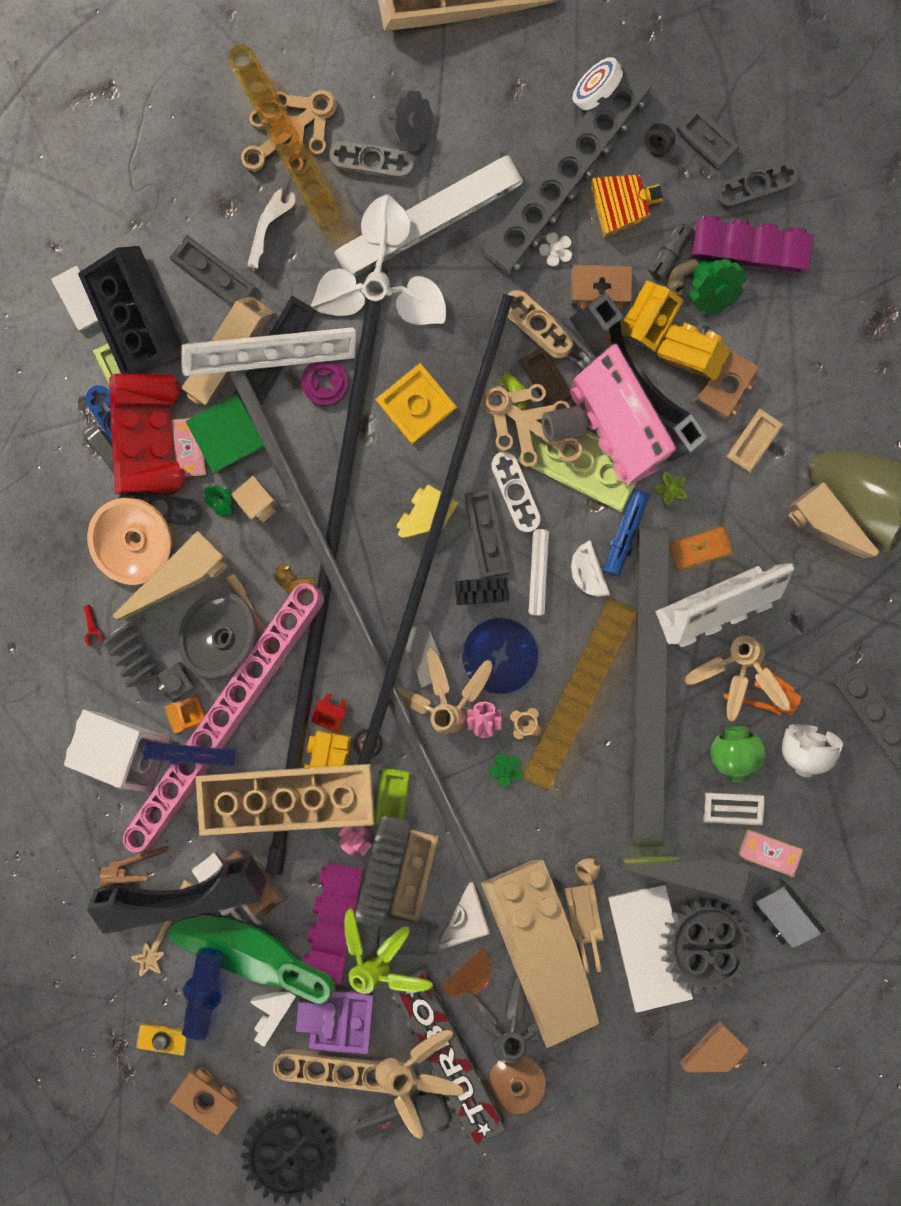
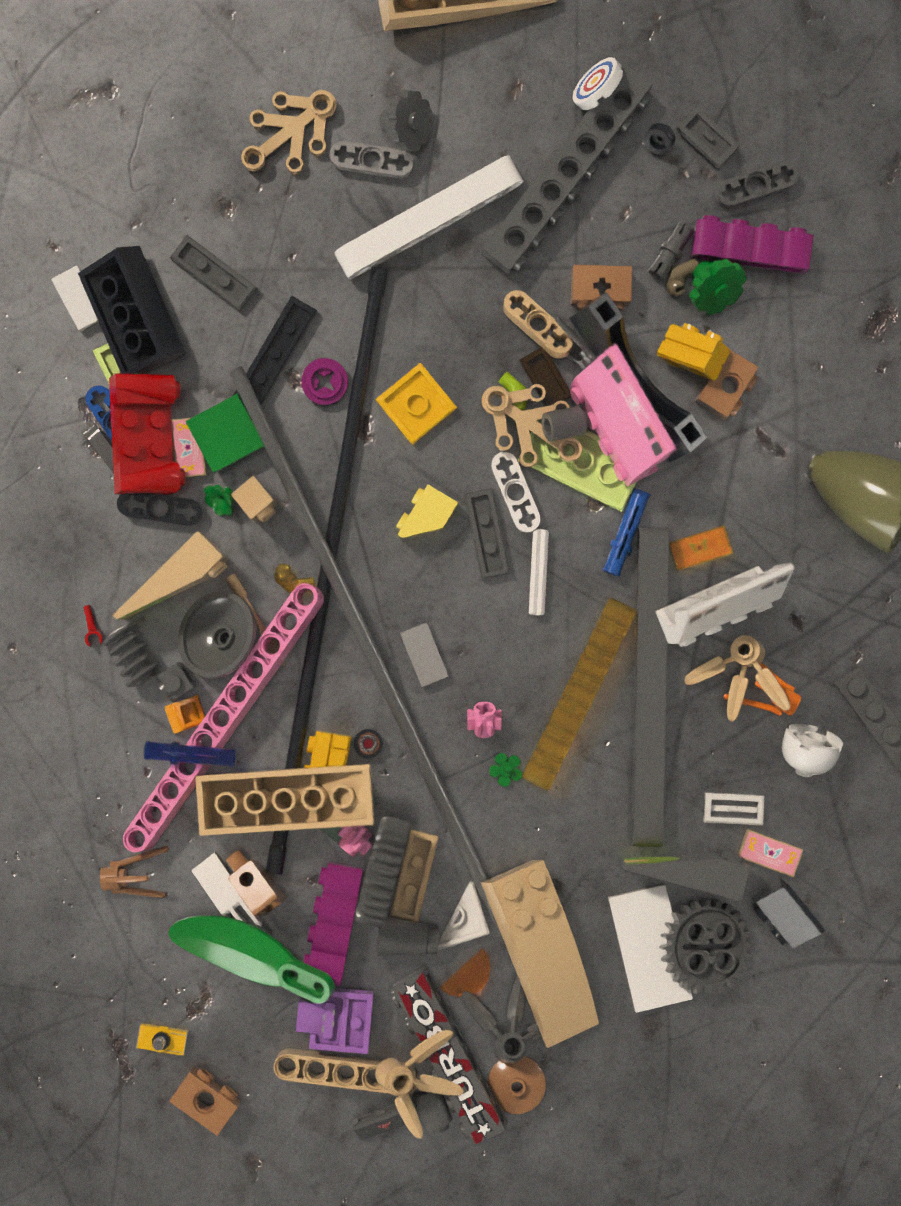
white slope [64,710,170,792] -> none
black arch [86,855,267,934] -> none
light nougat dish [87,497,172,585] -> none
tan piece [131,879,195,976] -> none
tan slope [182,296,275,405] -> none
white tile [182,327,356,376] -> none
clear blue piece [182,947,223,1040] -> none
clear yellow beam [228,44,340,232] -> none
black gear [240,1105,337,1205] -> none
white arm [247,188,295,272] -> none
white slope [250,990,297,1046] -> none
white plant [311,195,446,325] -> none
red tile [311,694,347,733] -> none
lime plant [345,908,433,994] -> none
black piece [357,294,513,765] -> none
lime tile [373,767,411,827] -> none
tan plant [396,649,493,735] -> none
black tyre [455,577,509,605] -> none
clear blue gear [462,618,538,694] -> none
tan plate [510,708,542,739] -> none
white plant [539,233,572,267] -> none
tan arm [565,883,604,974] -> none
white tile [570,540,610,597] -> none
tan hinge [575,858,601,884] -> none
torso [591,175,663,238] -> none
yellow brick [624,280,684,352] -> none
lime plant [653,471,687,507] -> none
medium nougat slope [680,1021,749,1073] -> none
bright green plant [710,726,766,782] -> none
tan tile [726,408,784,473] -> none
tan slope [786,482,880,559] -> none

